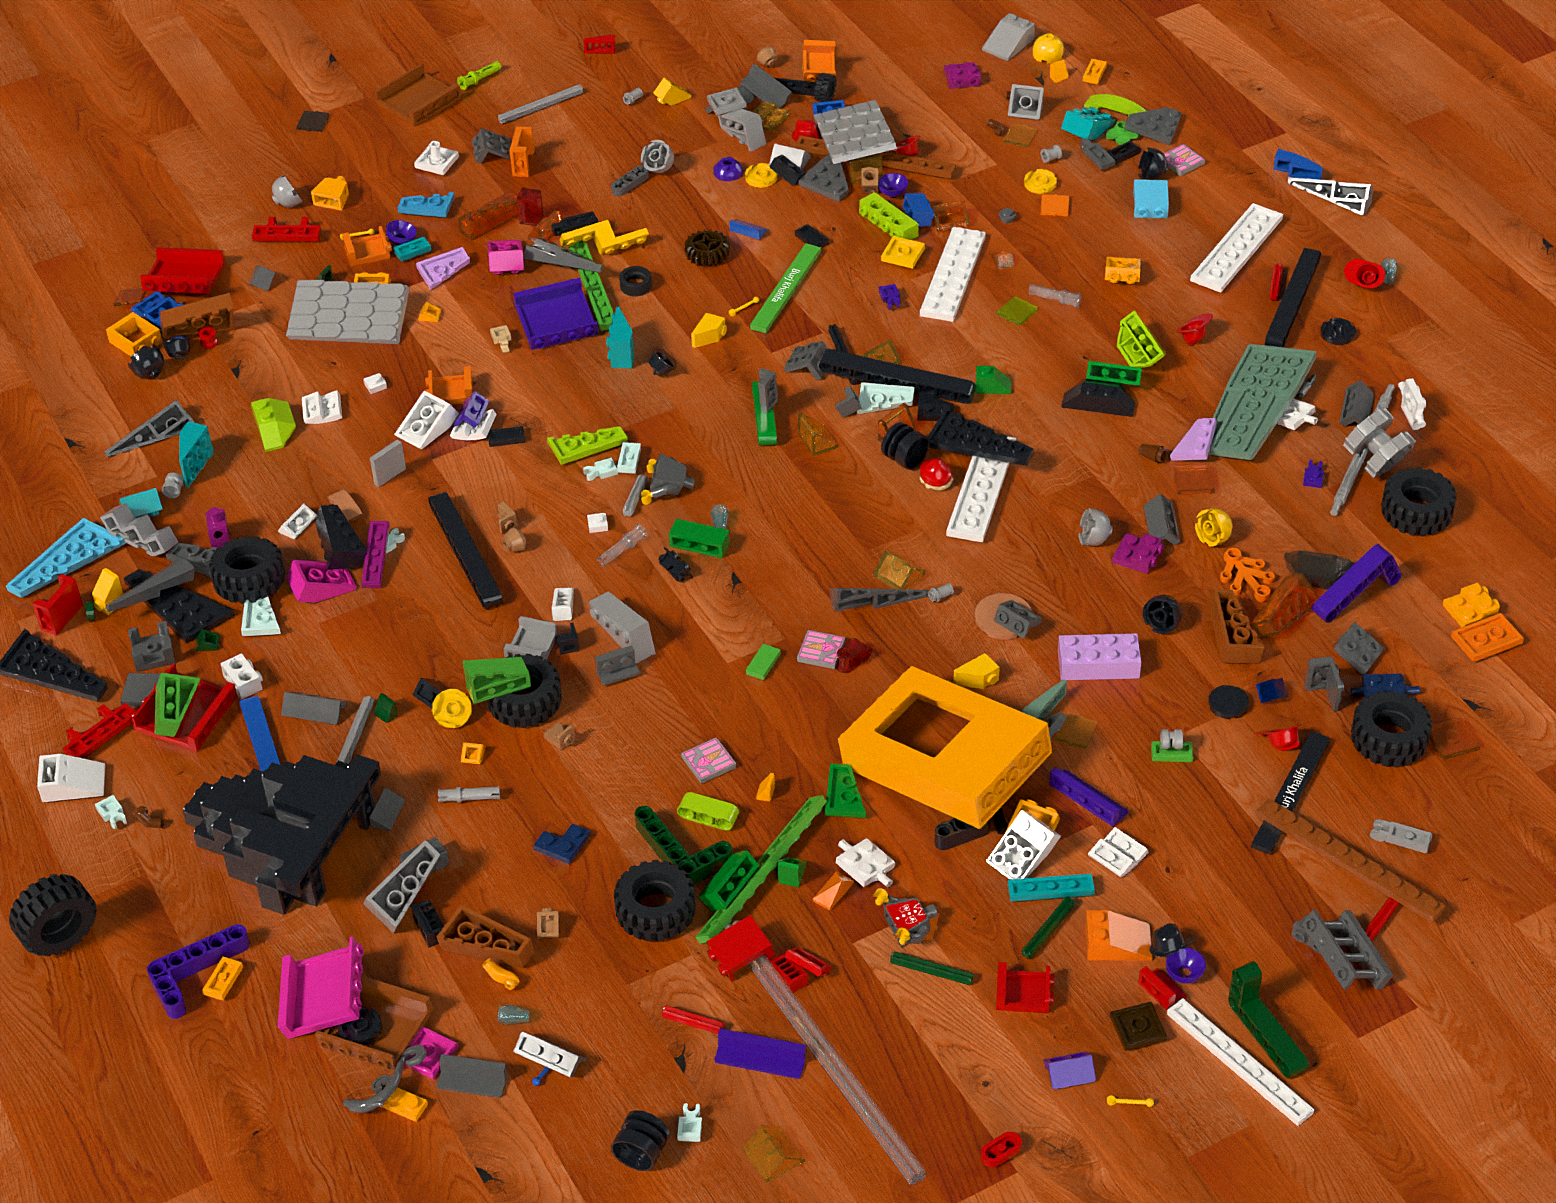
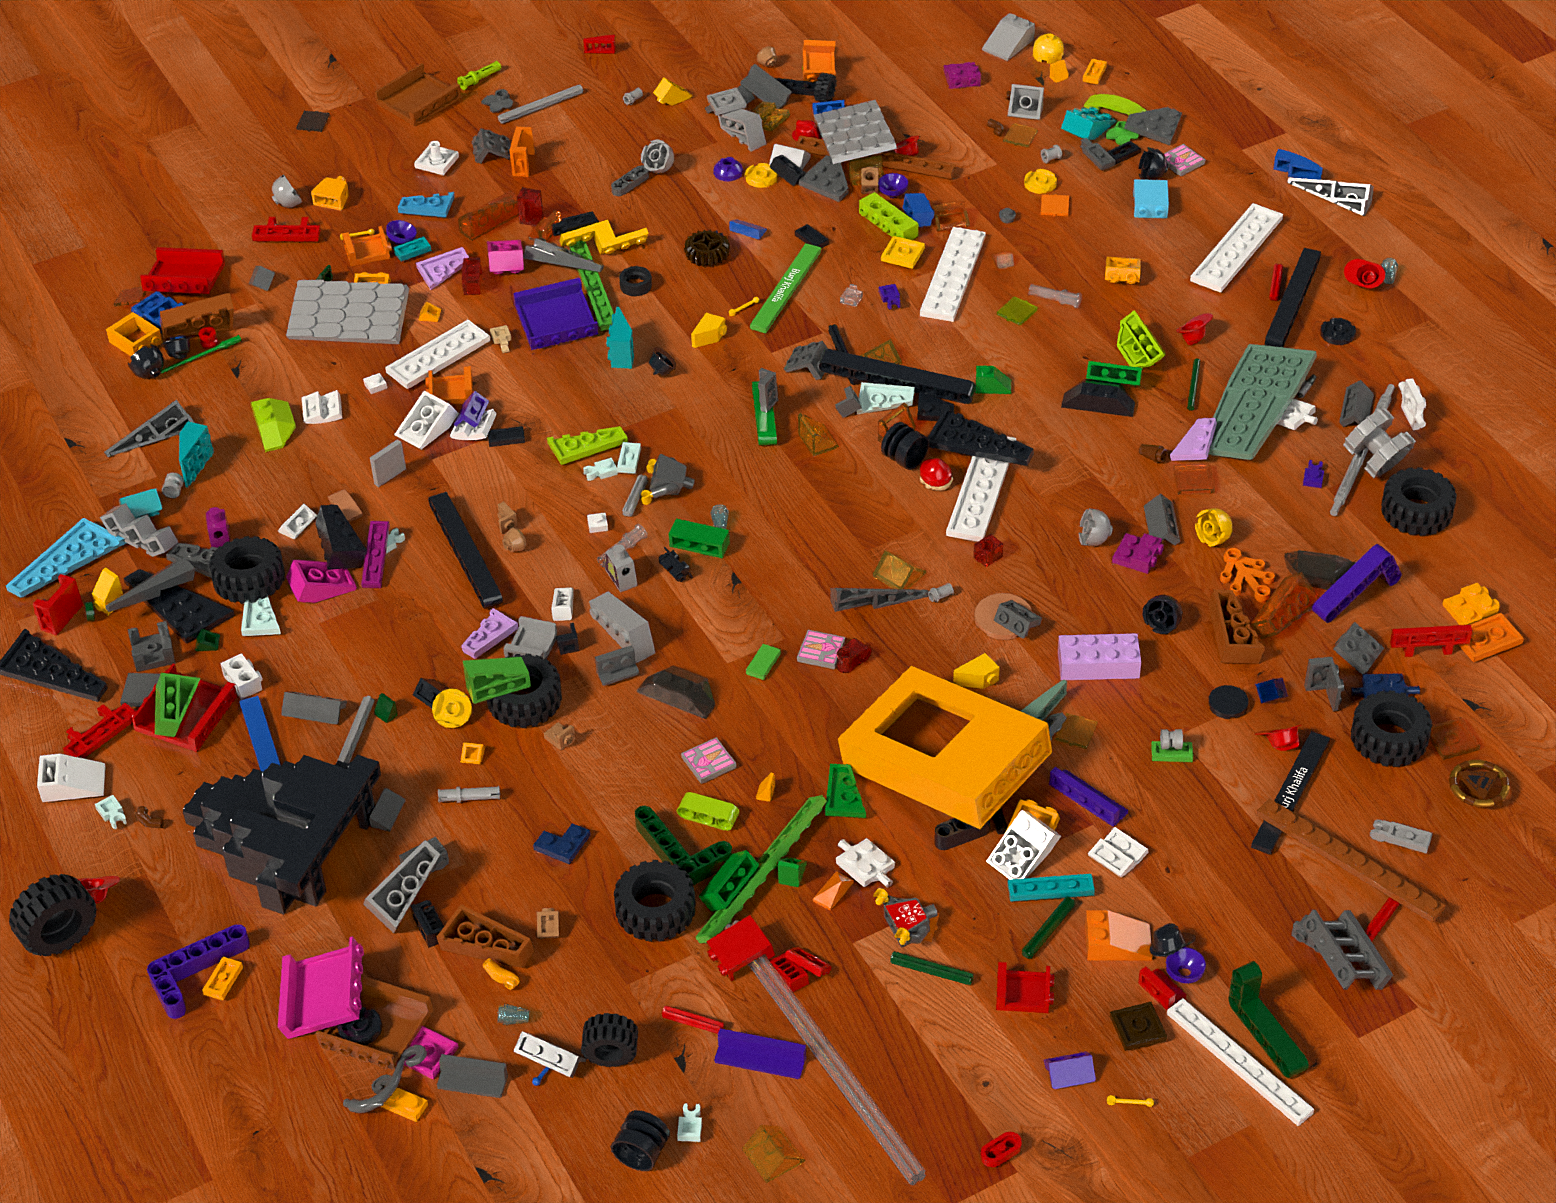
none -> red piece [78,876,120,904]
none -> green piece [161,335,242,374]
none -> white plate [385,320,490,389]
none -> lavender wing [461,608,519,659]
none -> clear red panel [462,257,482,295]
none -> dark grey plate [481,89,513,113]
none -> black tyre [581,1013,638,1067]
none -> light grey torso [605,544,637,592]
none -> clear smoke wedge [637,665,715,719]
none -> clear tile [840,284,863,307]
none -> clear red brick [973,534,1003,567]
none -> dark green bar [1187,358,1201,411]
none -> red hinge [1390,625,1473,657]
none -> piece [1449,760,1510,807]

